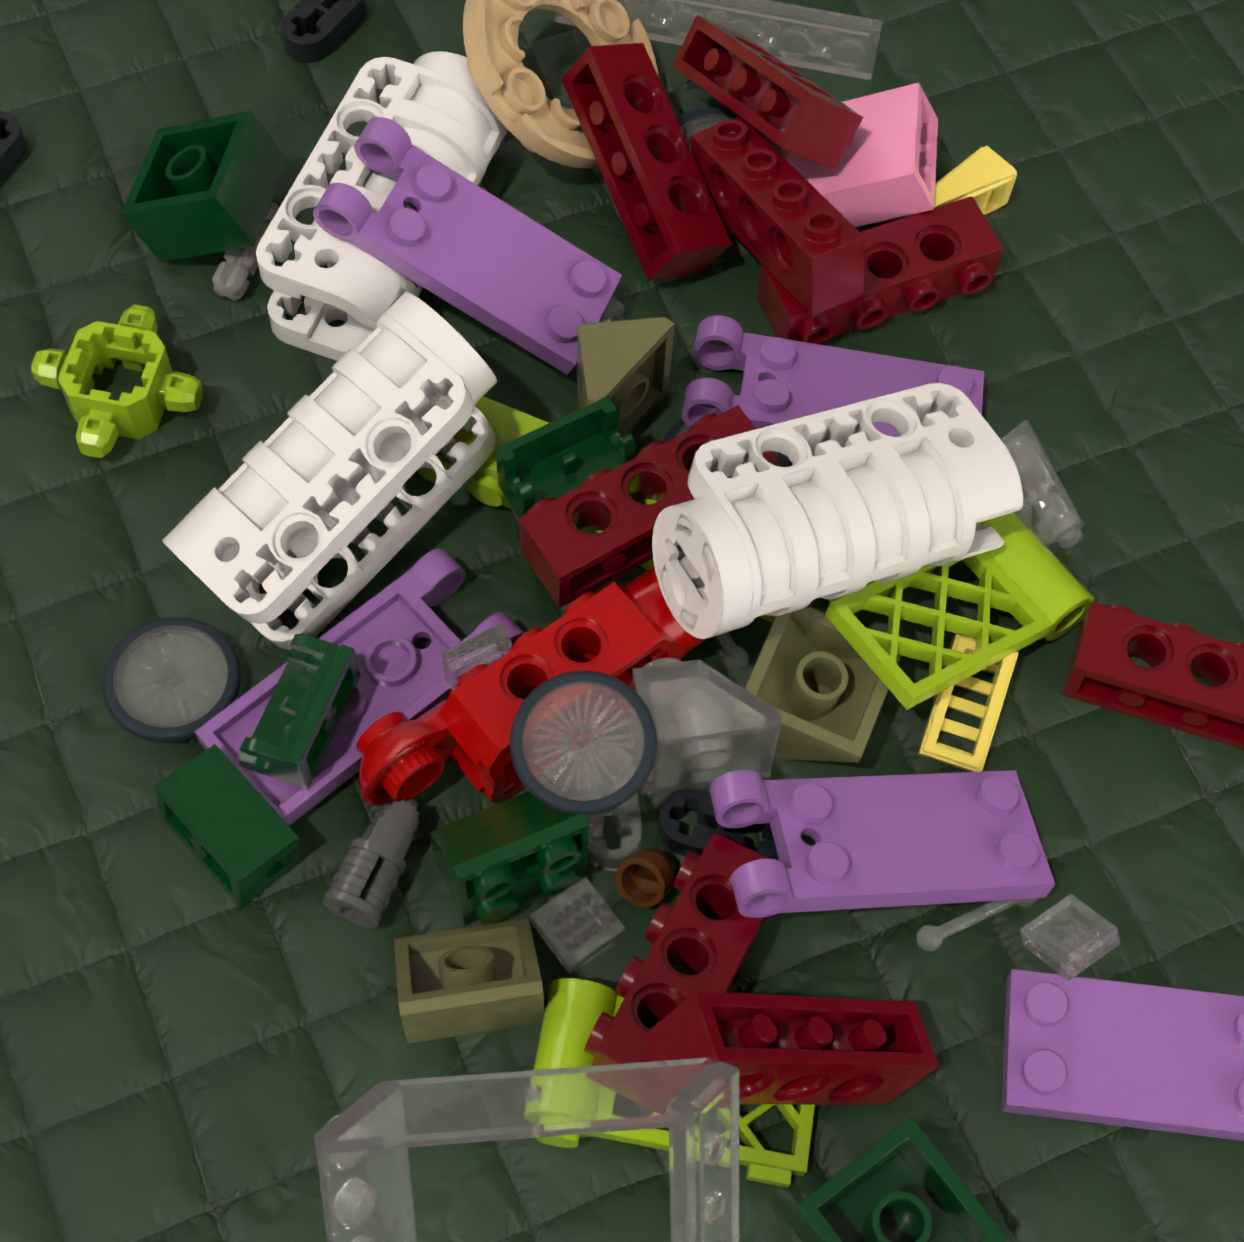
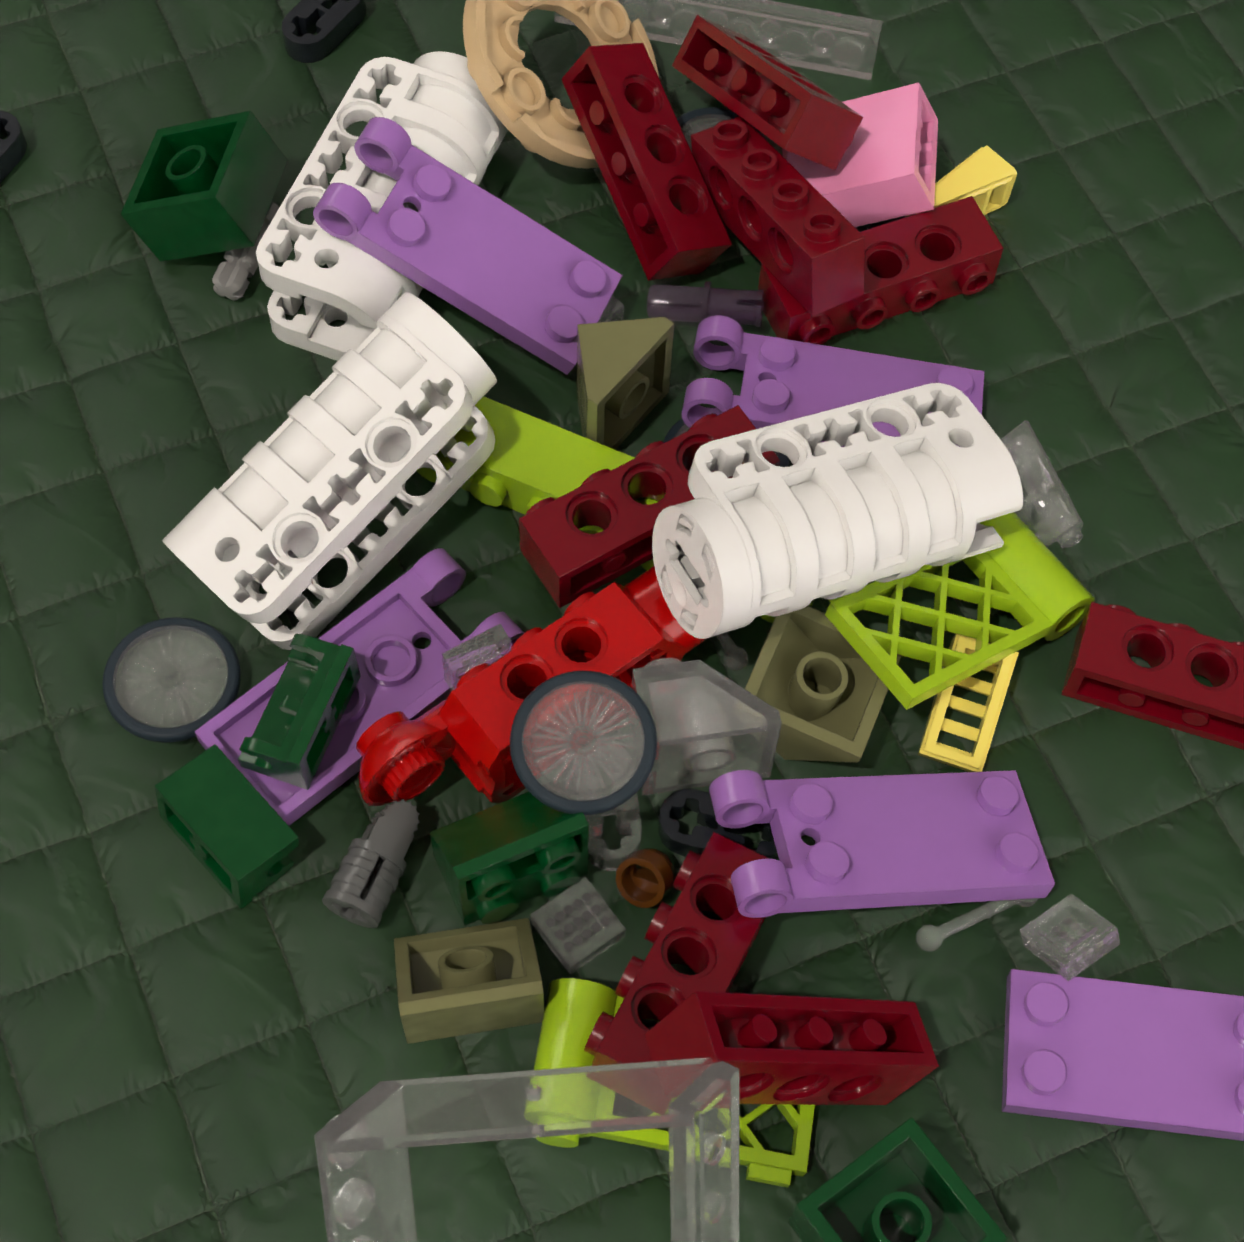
lime piece [31,304,204,458] -> none
dark green hinge [496,396,636,518] -> none
none -> axle [646,282,764,328]

